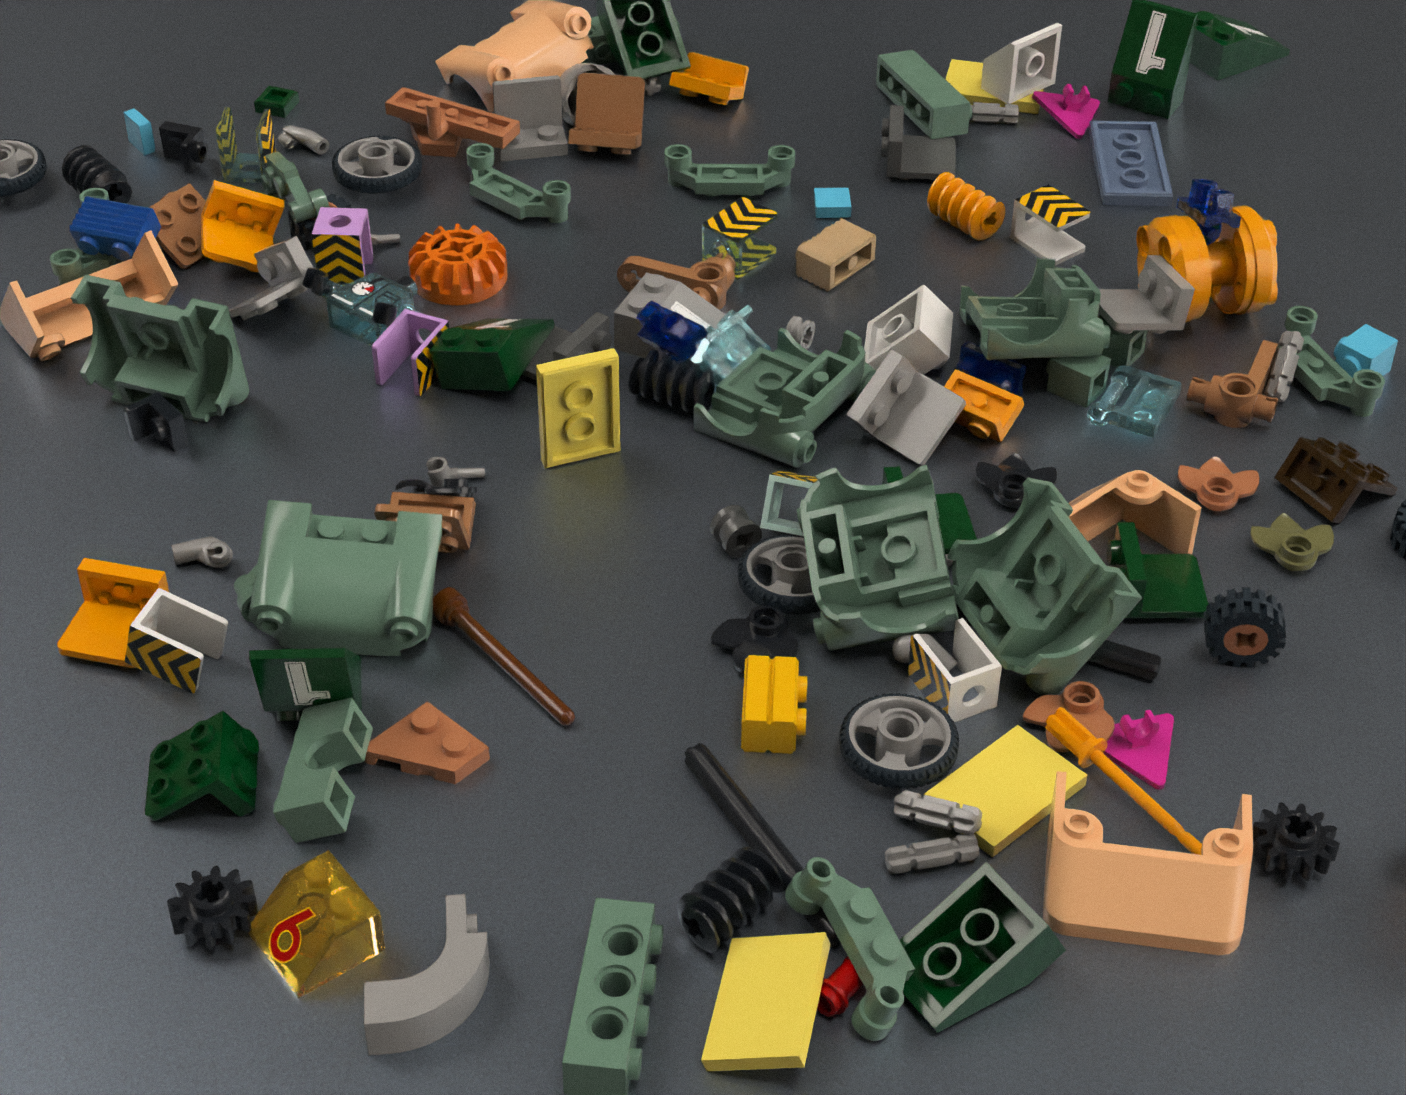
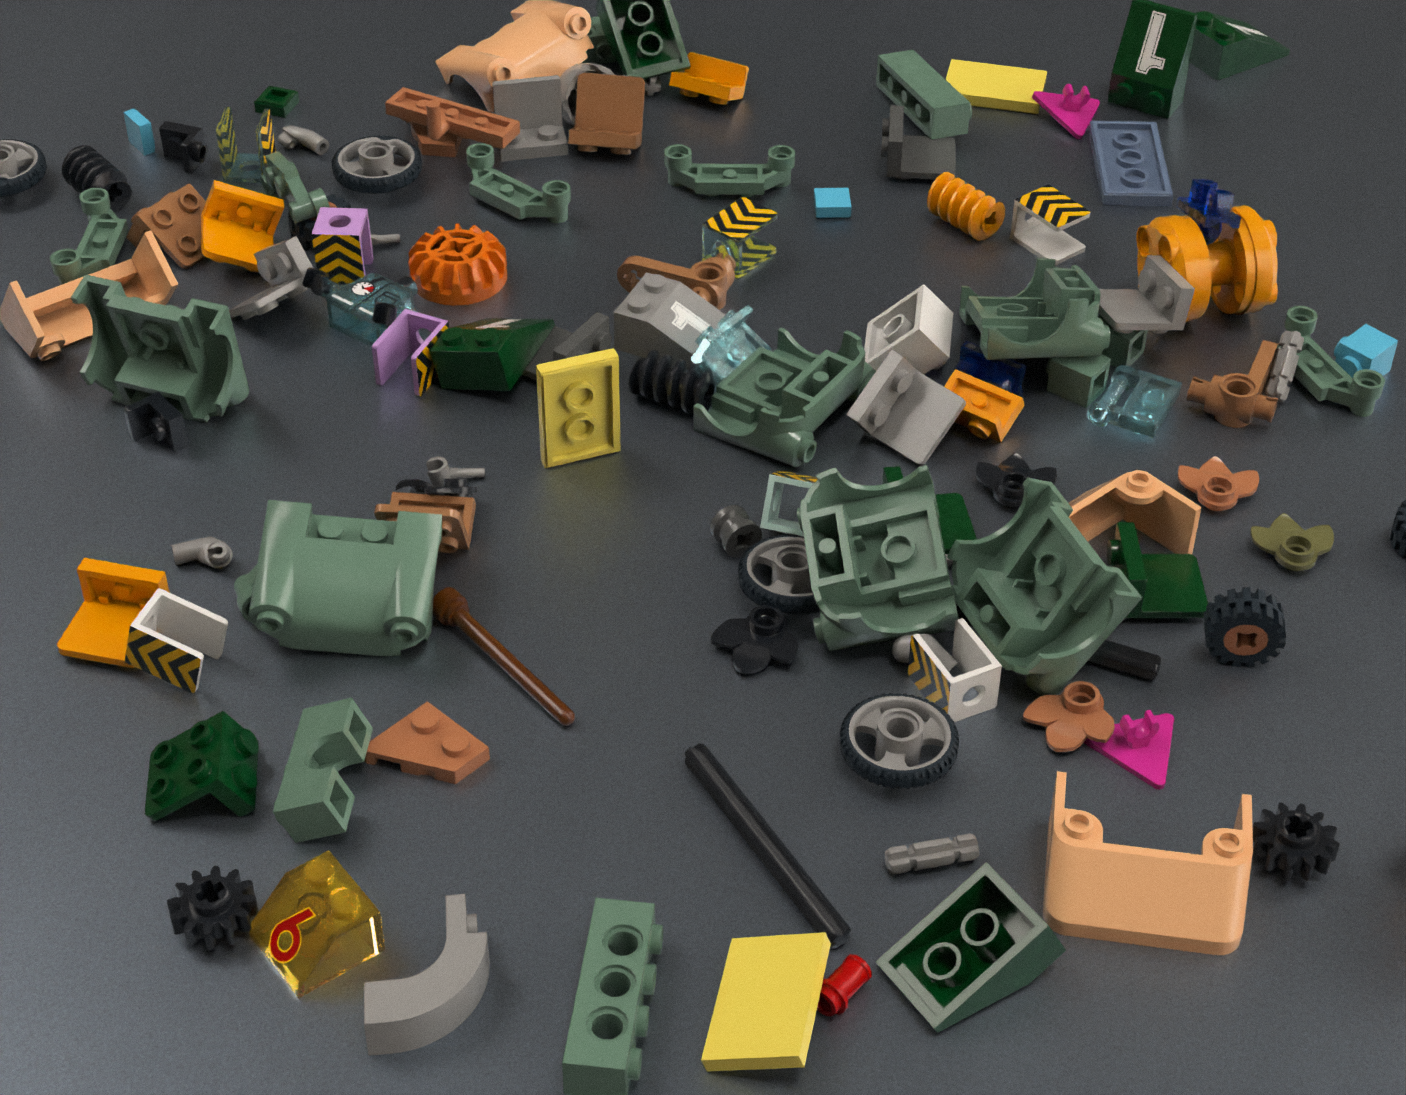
blue brick [69,196,161,261] -> none
dark green slope [249,648,362,721] -> none
clear blue hips [637,301,709,362] -> none
black piece [677,847,783,953] -> none
yellow brick [741,655,807,754] -> none
sand green plate [785,857,915,1041] -> none
light grey bush [786,316,815,350] -> none
tan brick [795,218,876,292] -> none
light grey axle [894,790,982,835] -> none
light yellow tile [924,725,1088,858] -> none
light grey axle [971,102,1019,124] -> none
white slope [981,23,1062,104] -> none
light orange piece [1045,707,1202,855] -> none
dark brown bracket [1274,437,1398,524] -> none

